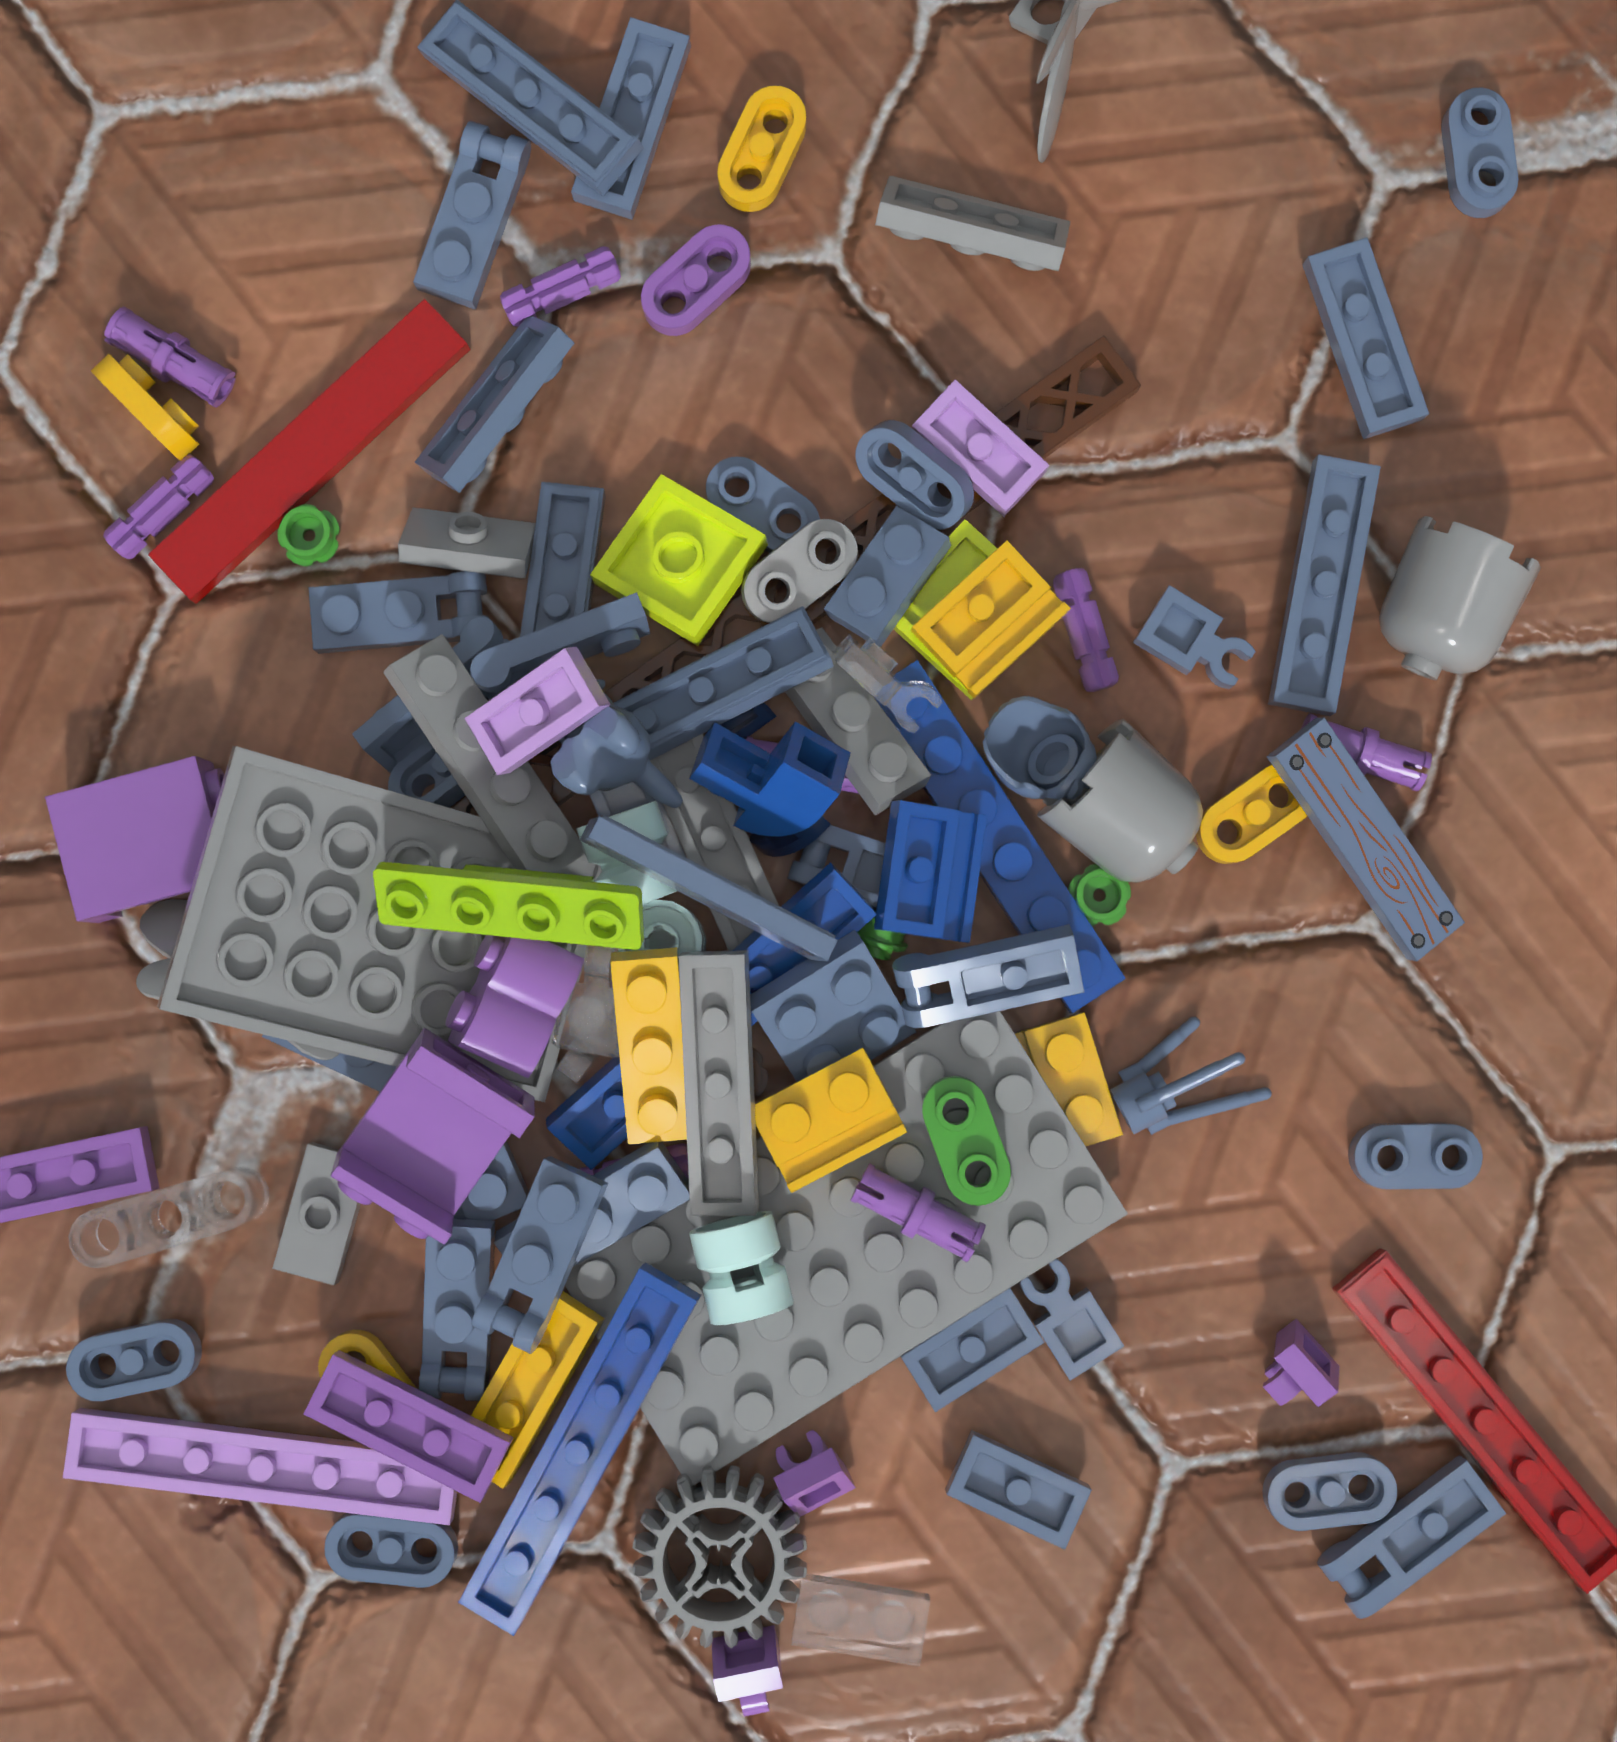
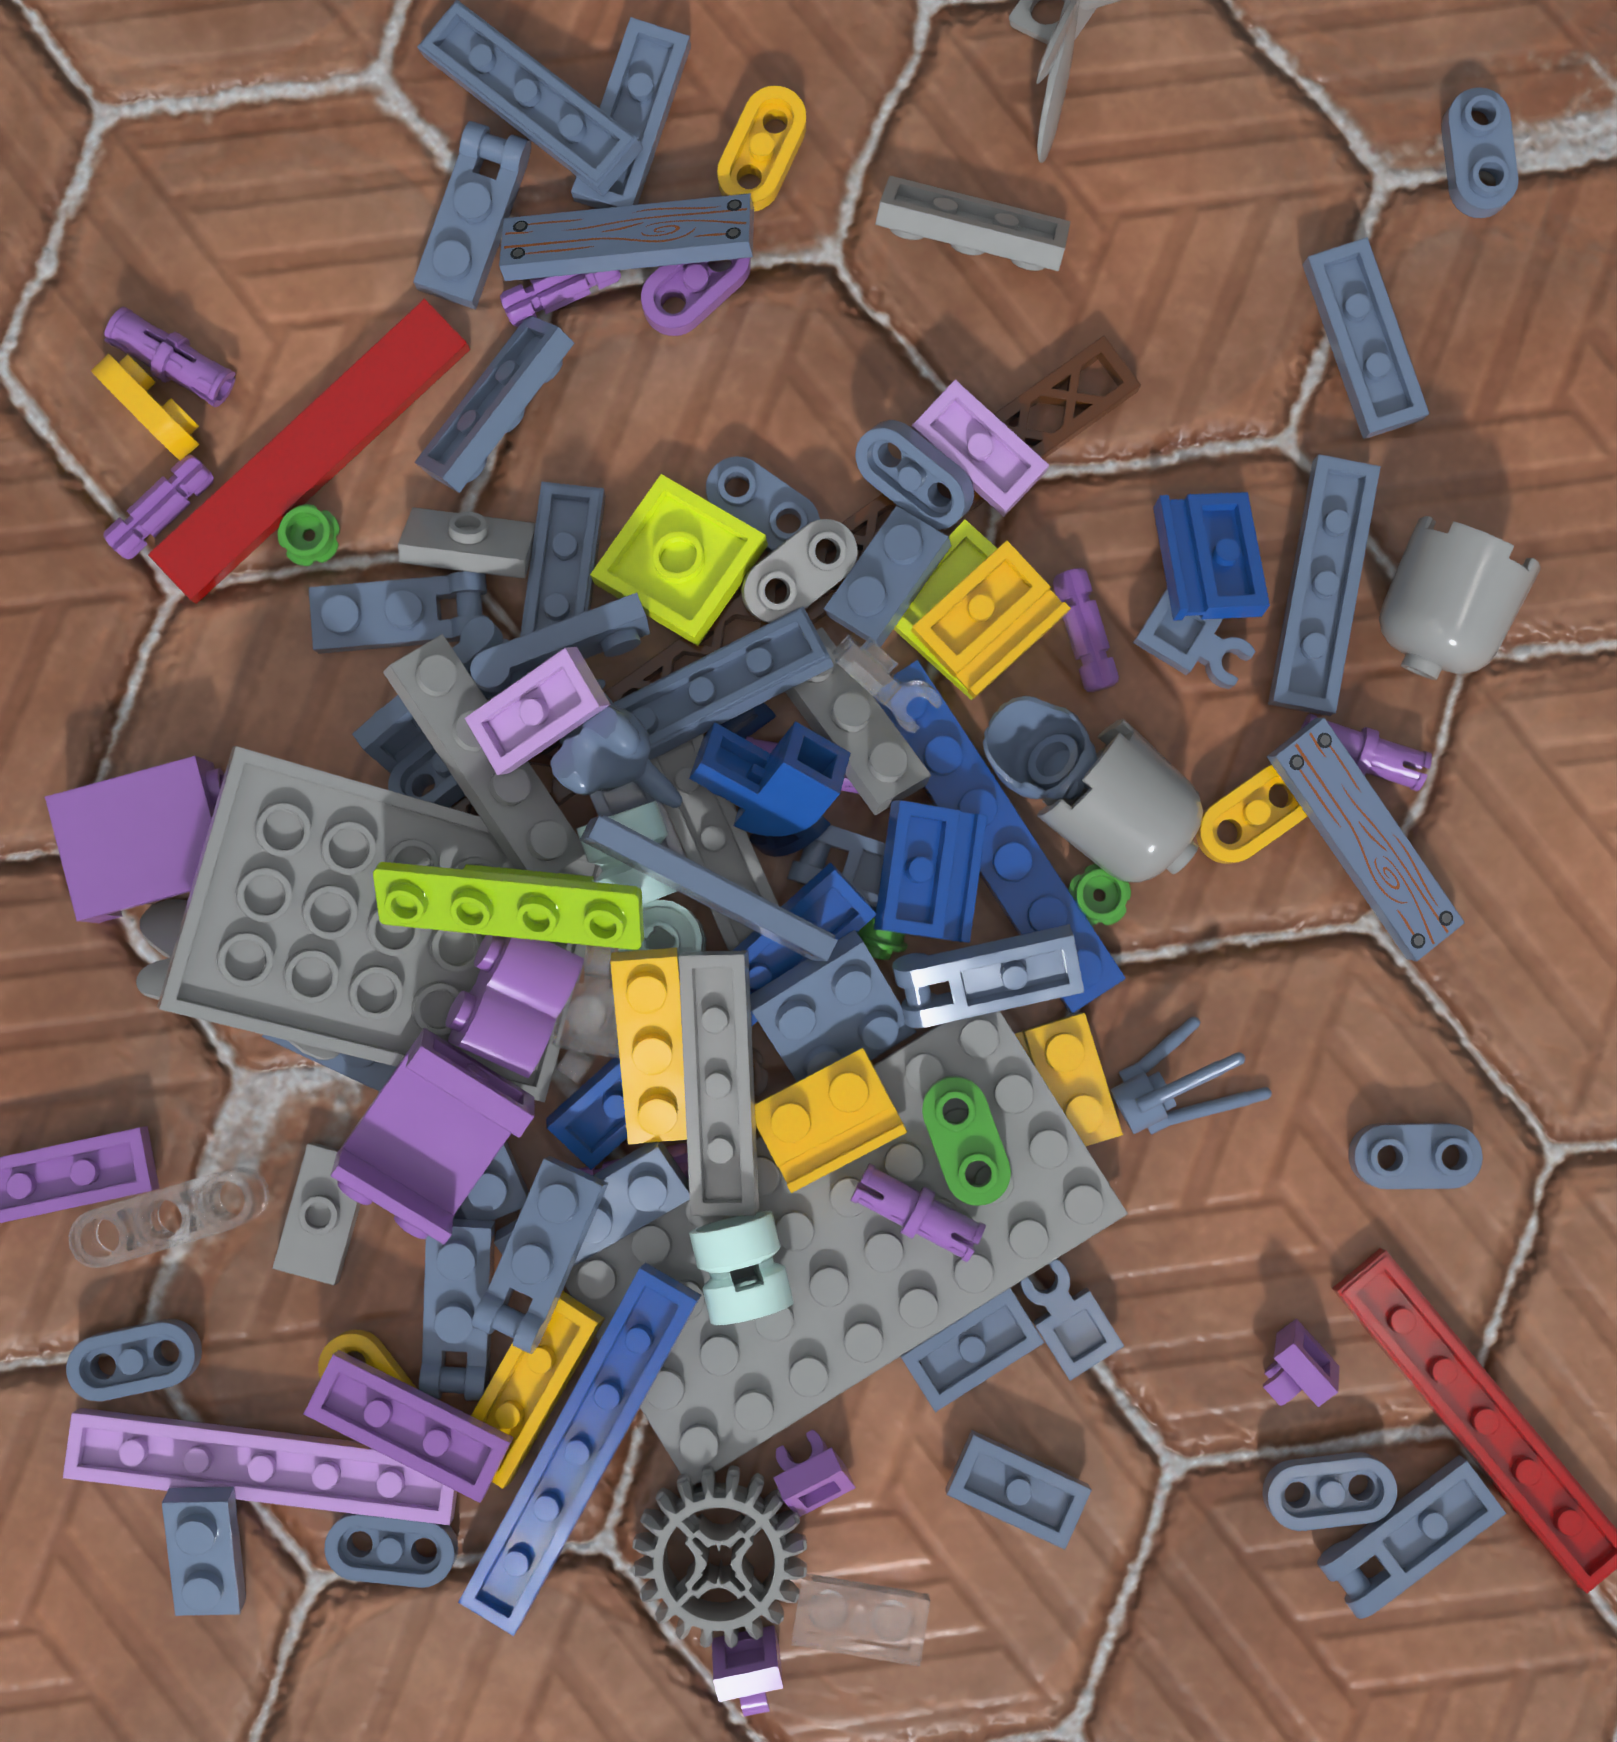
none -> sand blue plate [162,1487,246,1616]
none -> sand blue tile [499,193,754,281]
none -> blue plate [1153,492,1270,621]

